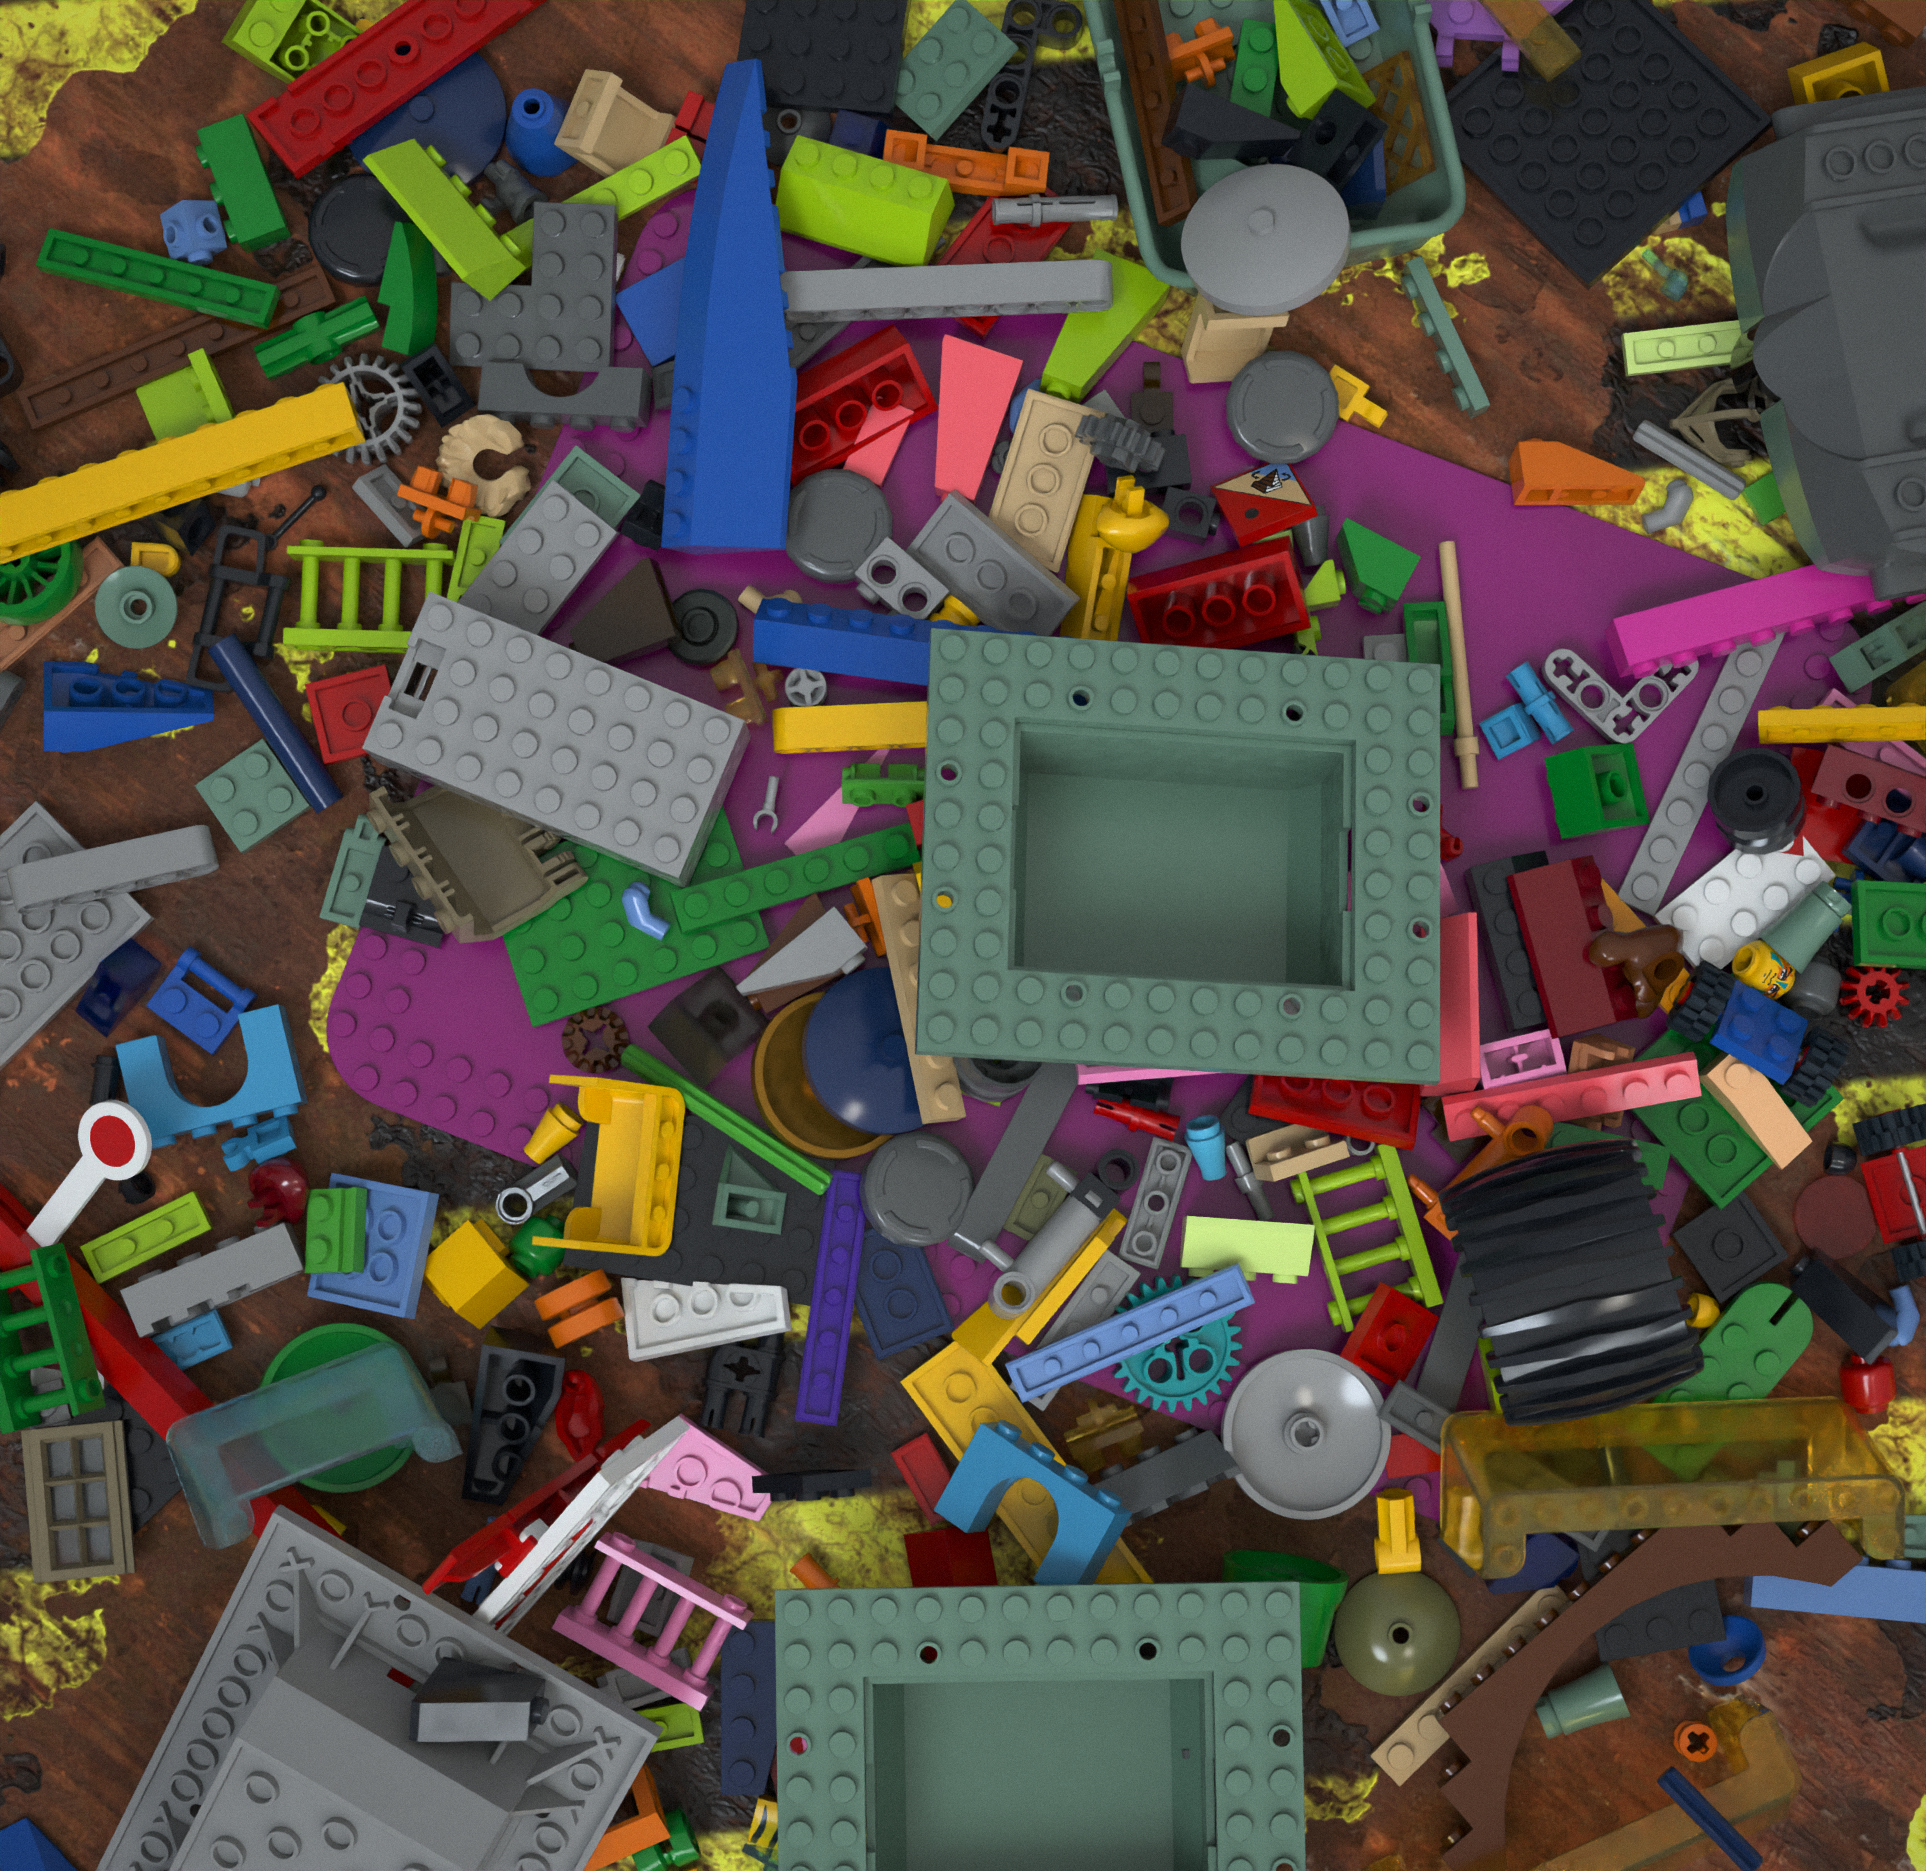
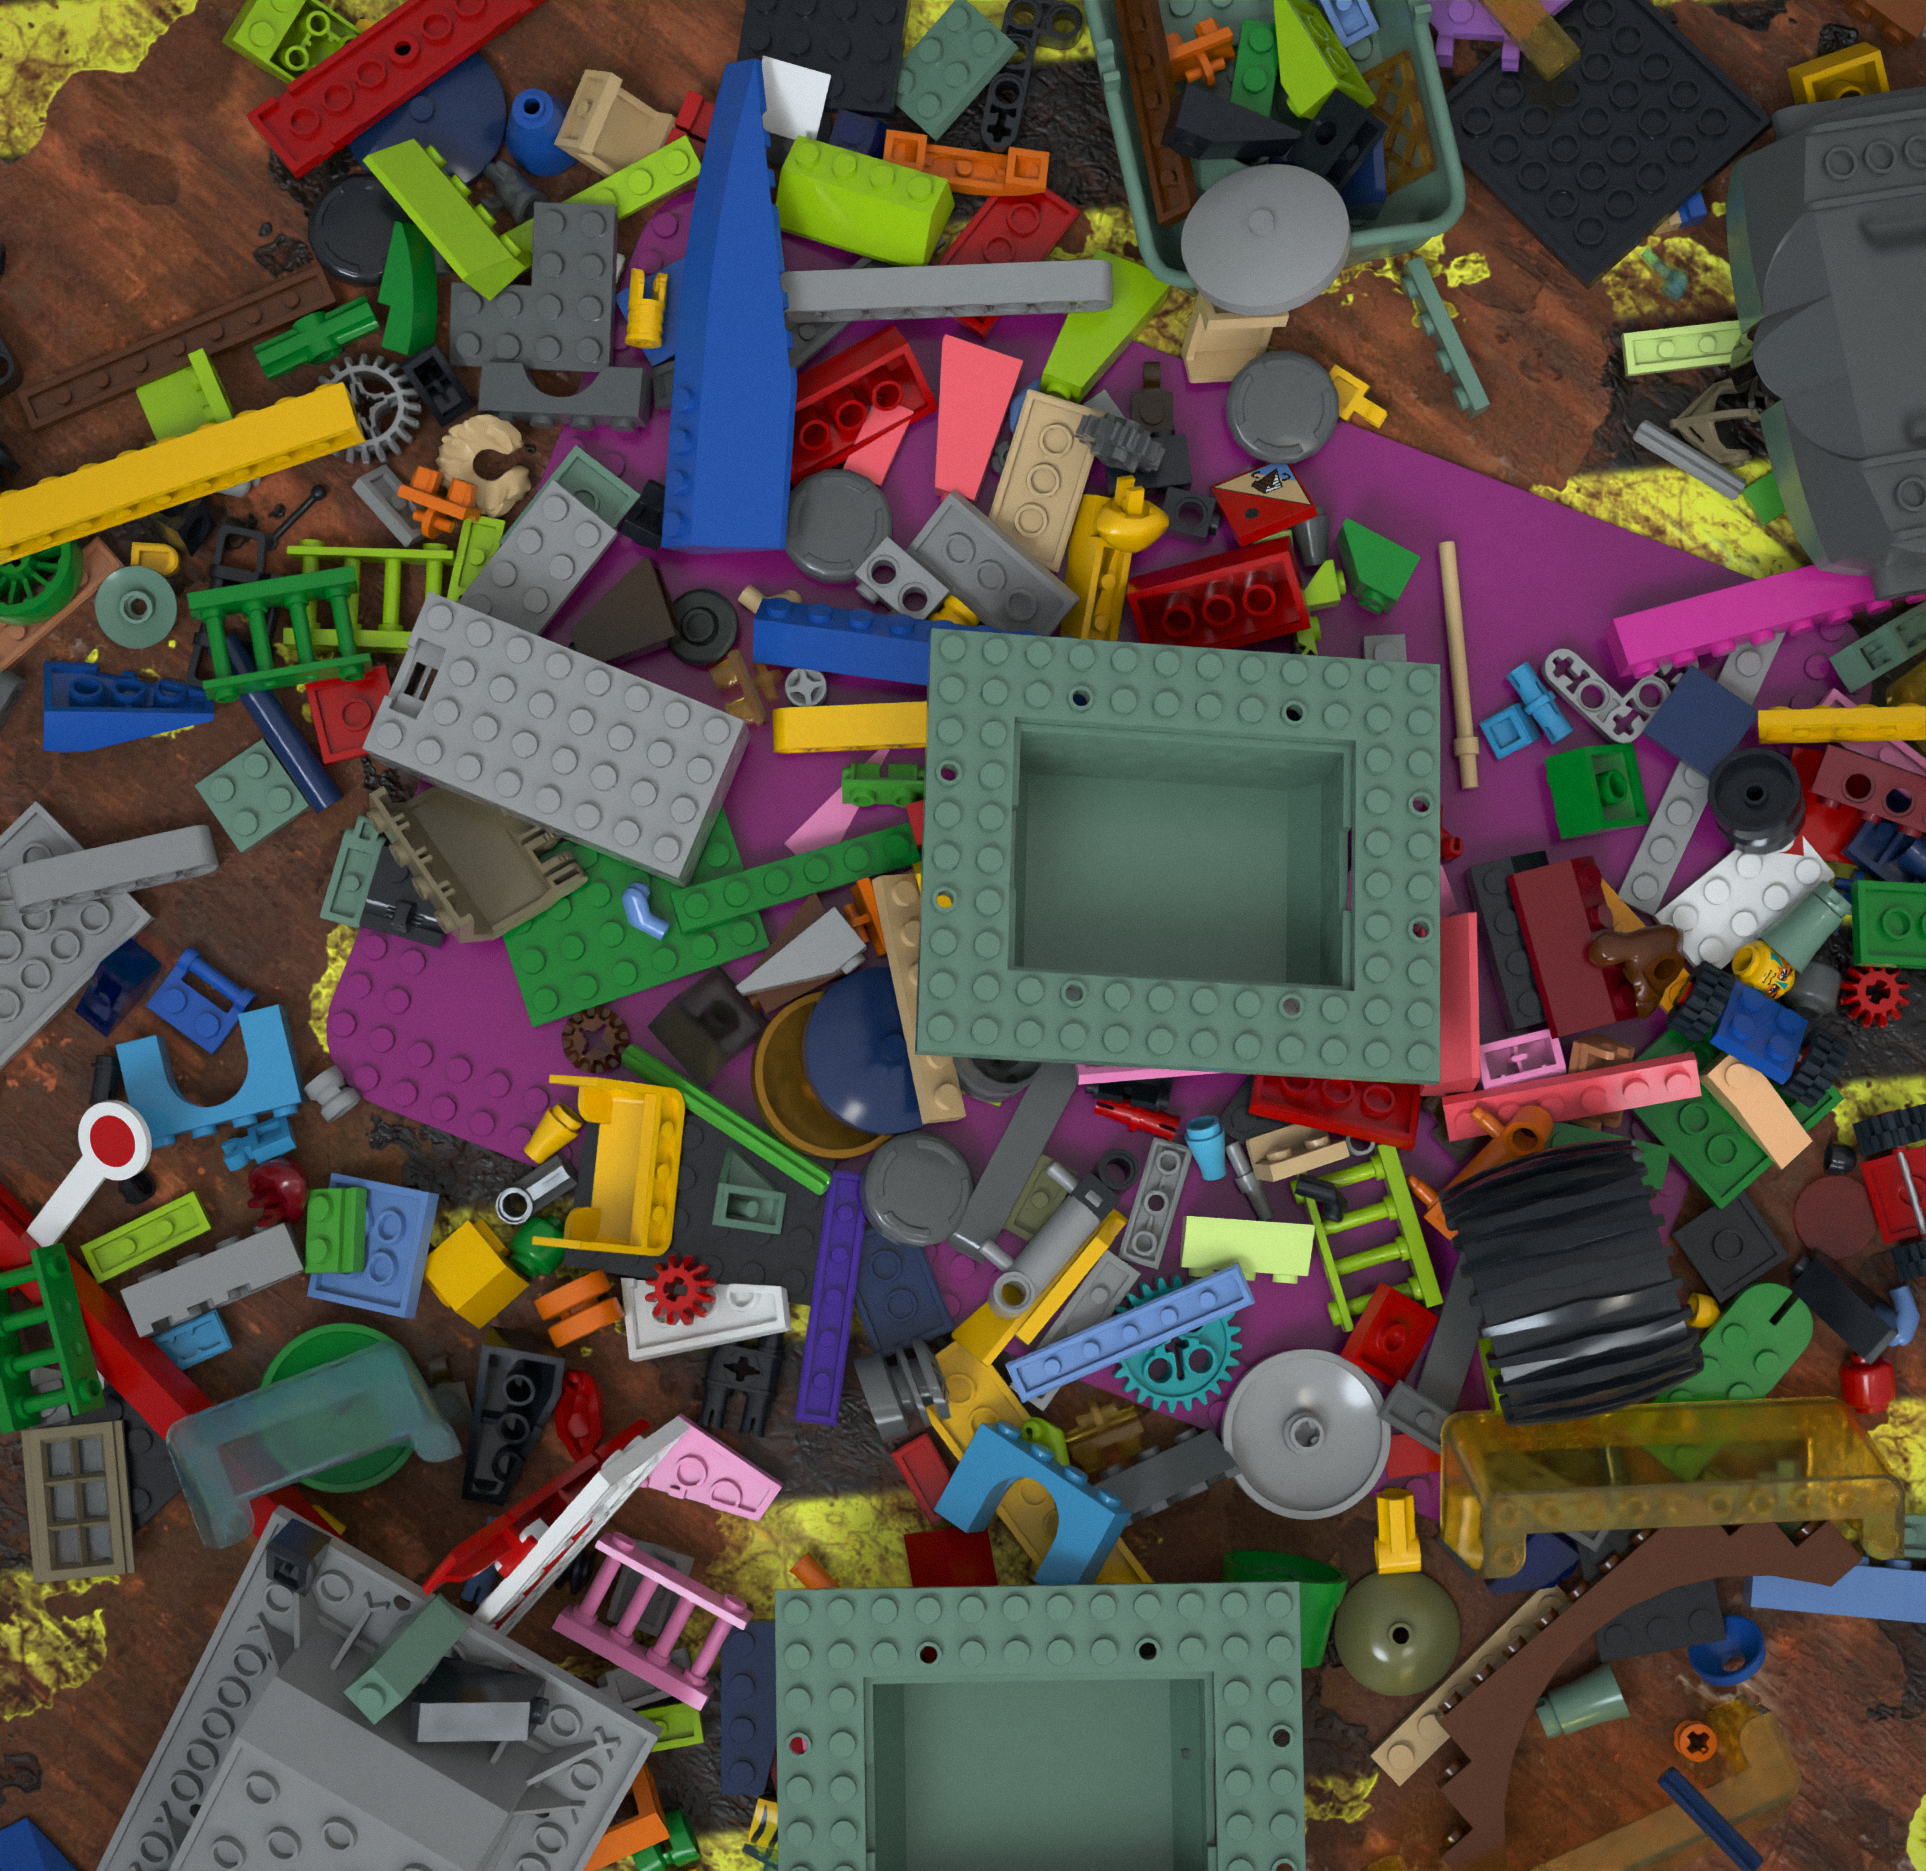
green plate [36,228,281,330] -> none
medium blue brick [160,200,227,266] -> none
green brick [195,113,292,254] -> none
black plate [752,1469,872,1501] -> none
light grey hand [753,775,779,834] -> none
light grey pin [992,194,1118,227] -> none
green slope [1403,601,1455,736] -> none
orange slope [1508,438,1645,505] -> none
light grey arm [1641,479,1693,534] -> none
none -> green fence [187,565,373,703]
none -> black slope [266,1518,332,1597]
none -> light grey wheel [303,1065,362,1123]
none -> sand green slope [343,1593,470,1725]
none -> yellow hinge [625,268,668,349]
none -> red gear [645,1254,717,1326]
none -> white sticker [762,56,831,140]
none -> dark grey wheel [853,1335,952,1443]
none -> lime arm [1020,1417,1070,1467]
none -> black arm [1294,1173,1348,1223]
none -> dark blue tile [1642,665,1758,781]

